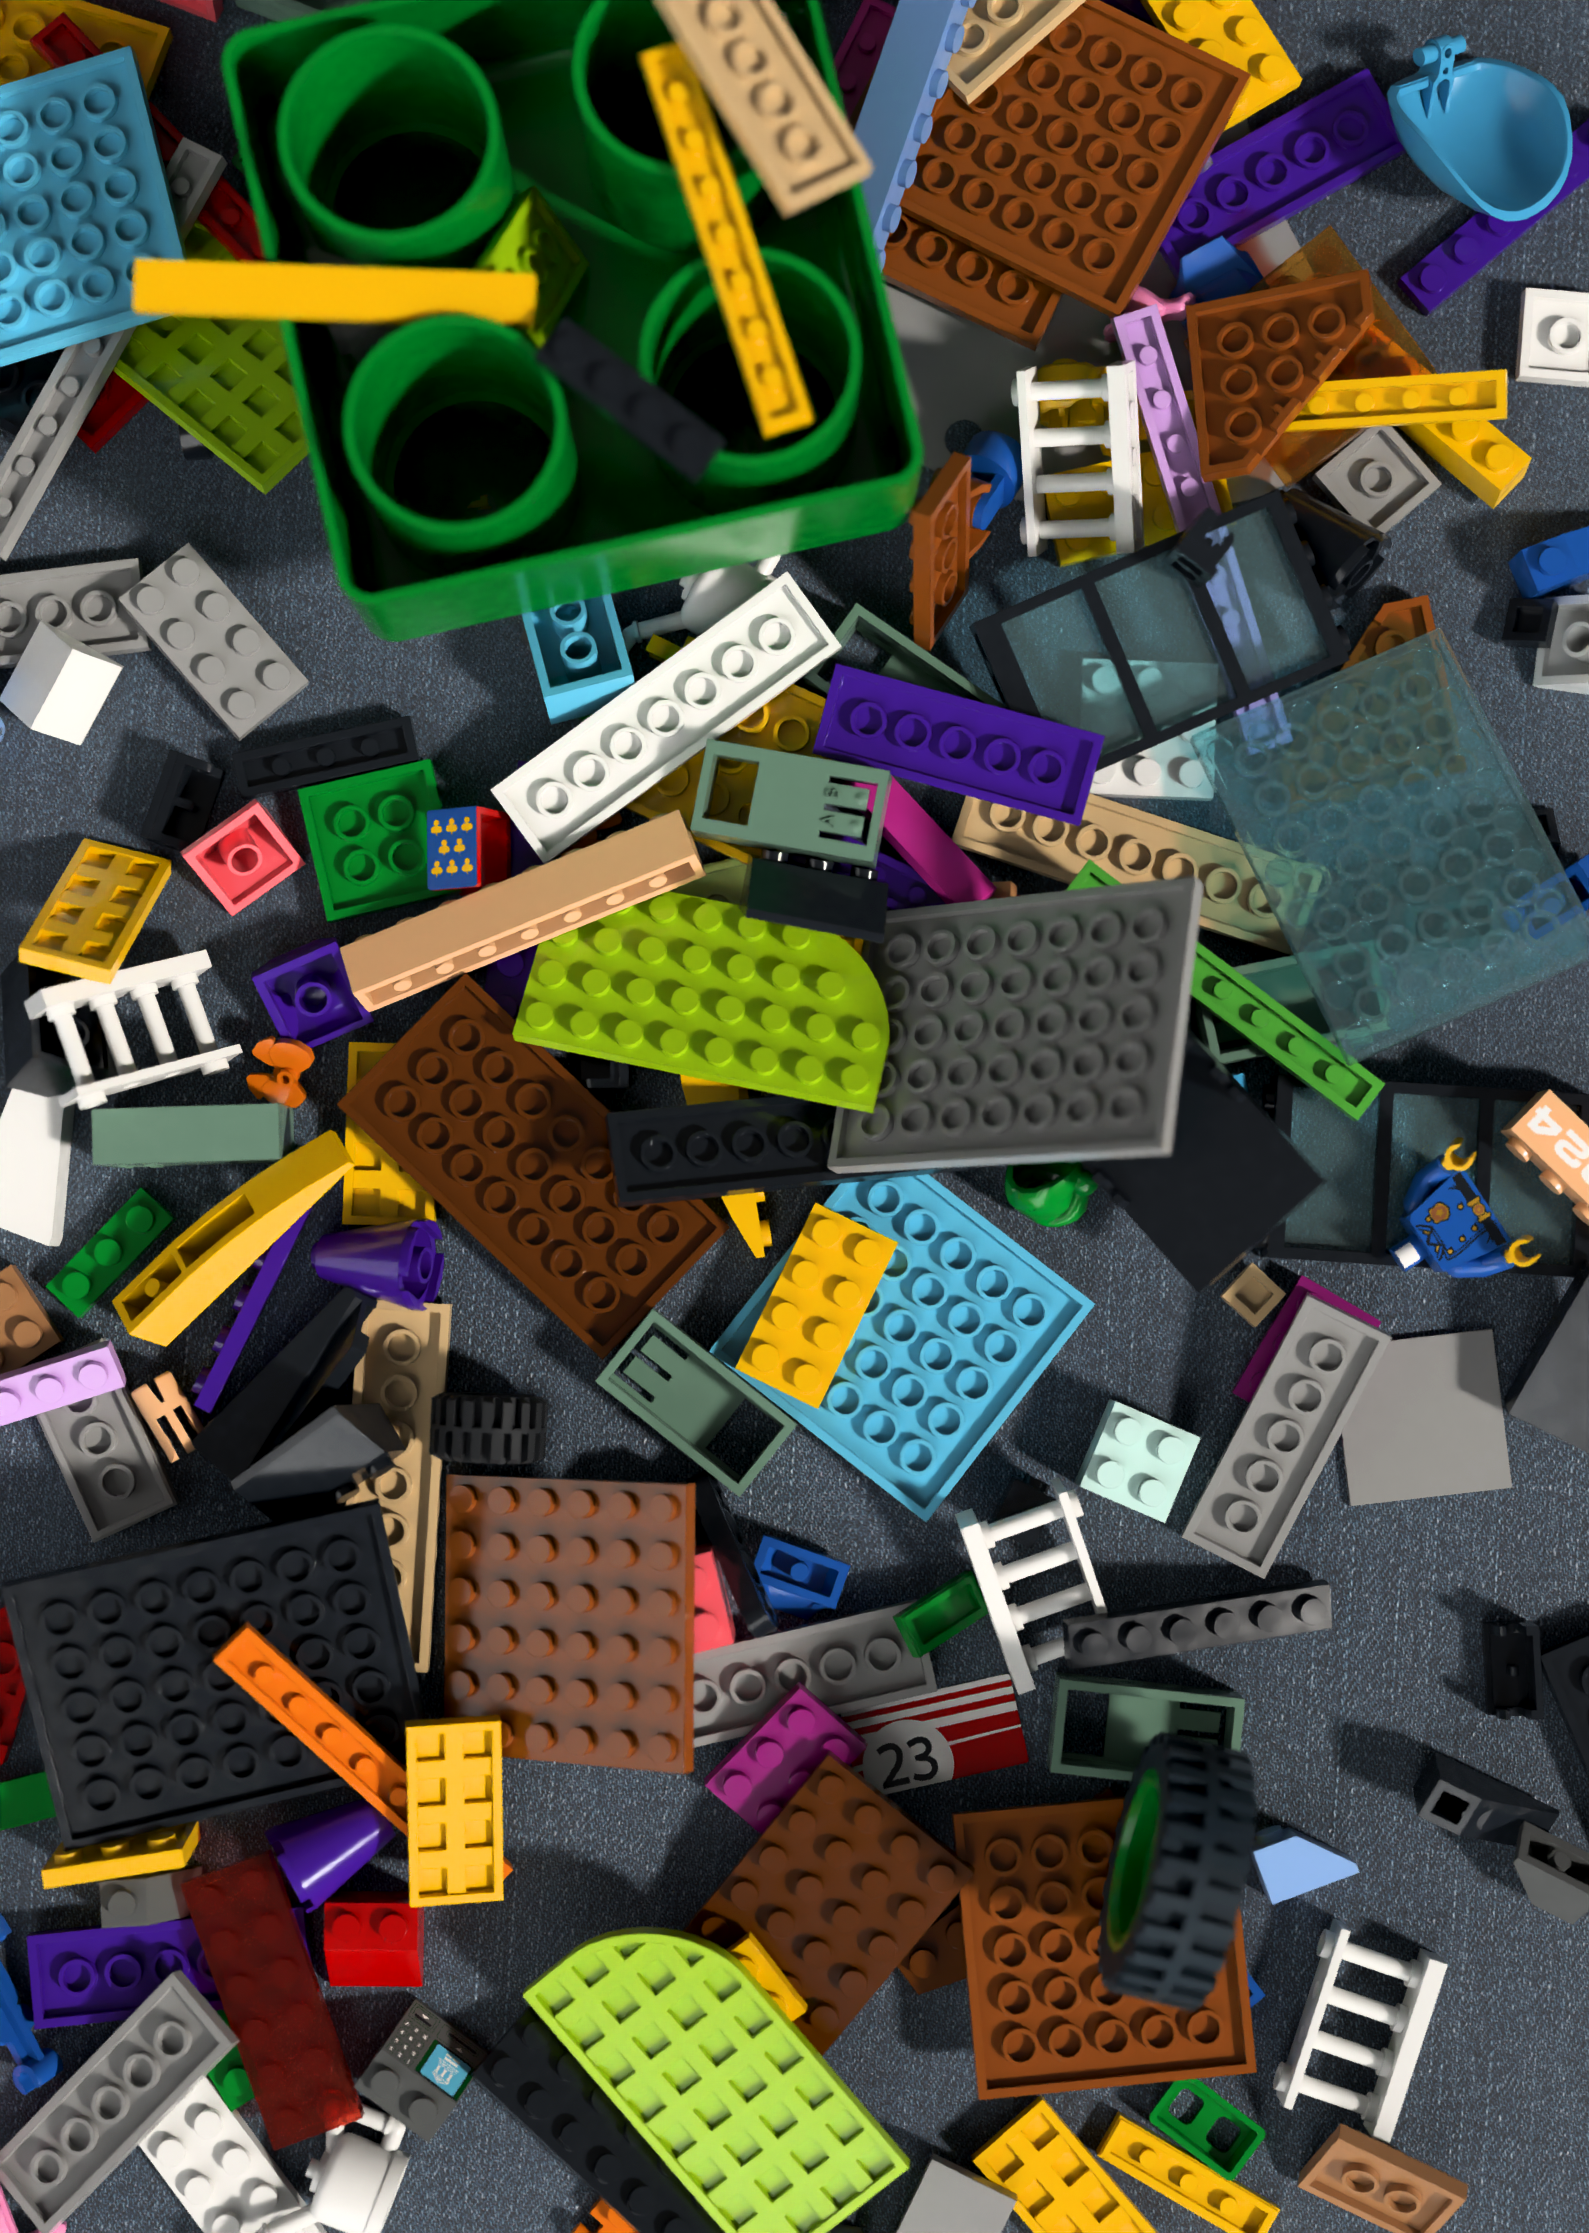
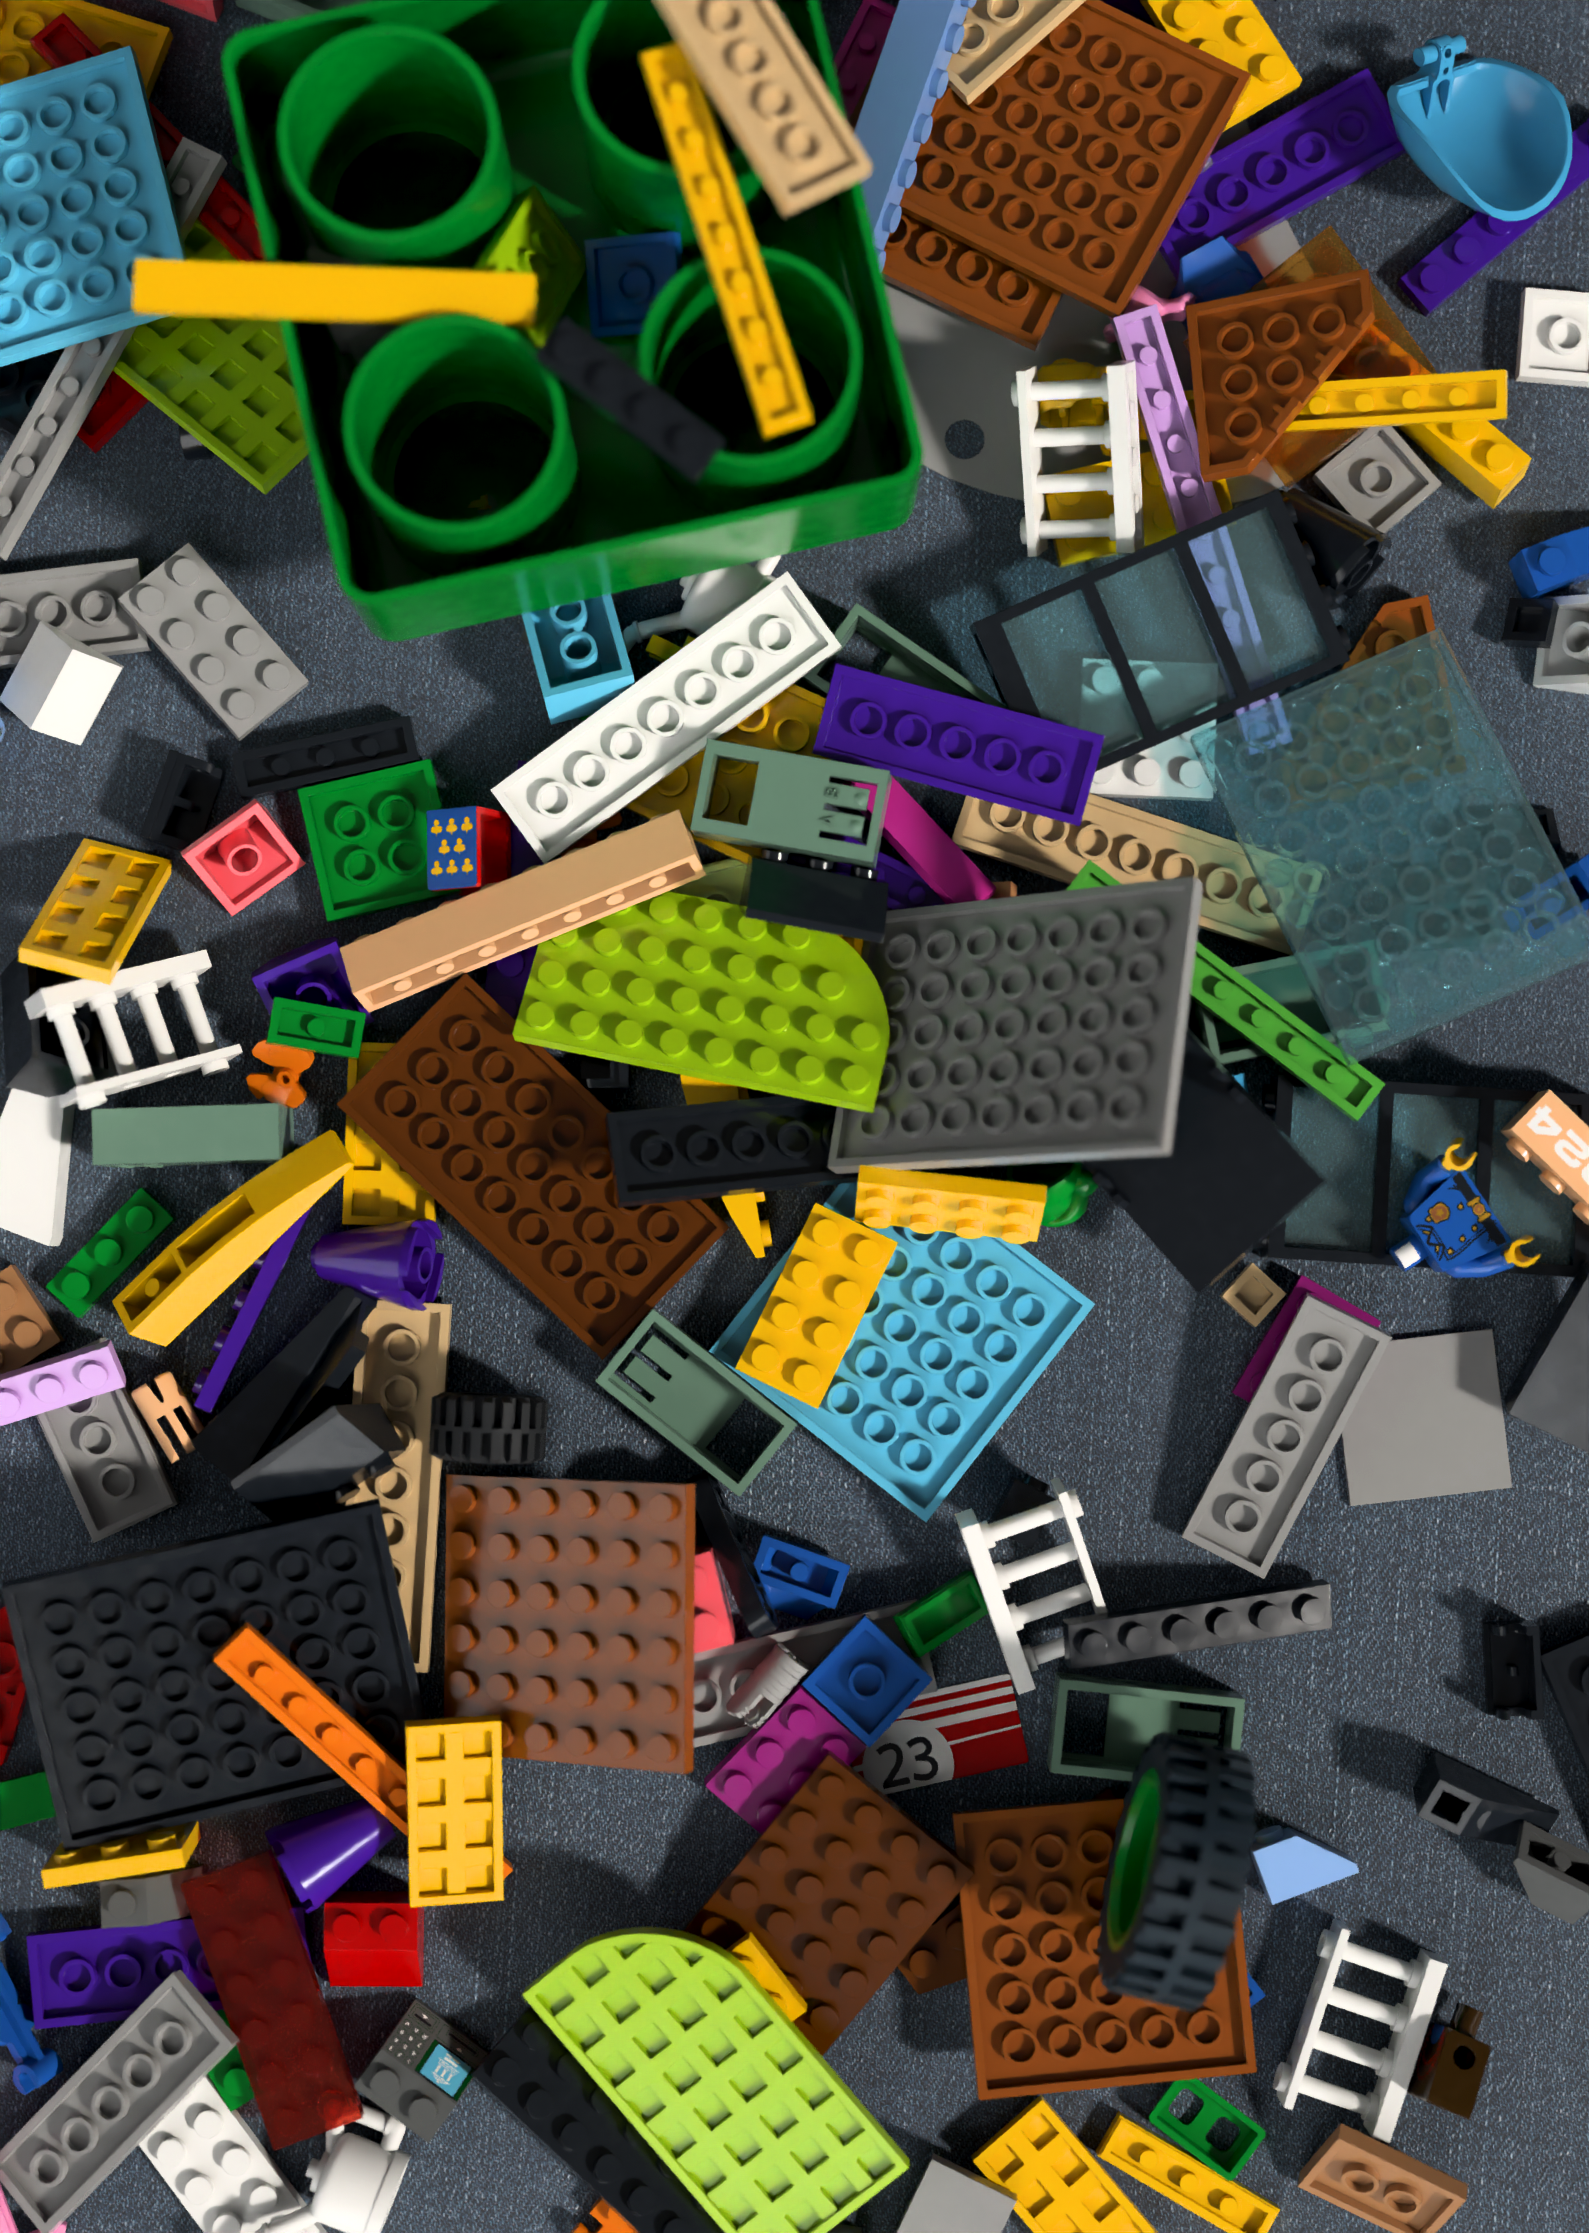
dark orange plate [909,430,1023,651] -> none
light aqua brick [1074,1399,1201,1523] -> none
black hinge [1162,507,1234,589] -> none
none -> green plate [266,997,366,1060]
none -> blue plate [584,231,683,338]
none -> light grey hinge [726,1643,809,1729]
none -> blue plate [801,1614,933,1748]
none -> yellow plate [854,1165,1047,1244]
none -> dark brown torso [1406,2002,1491,2120]

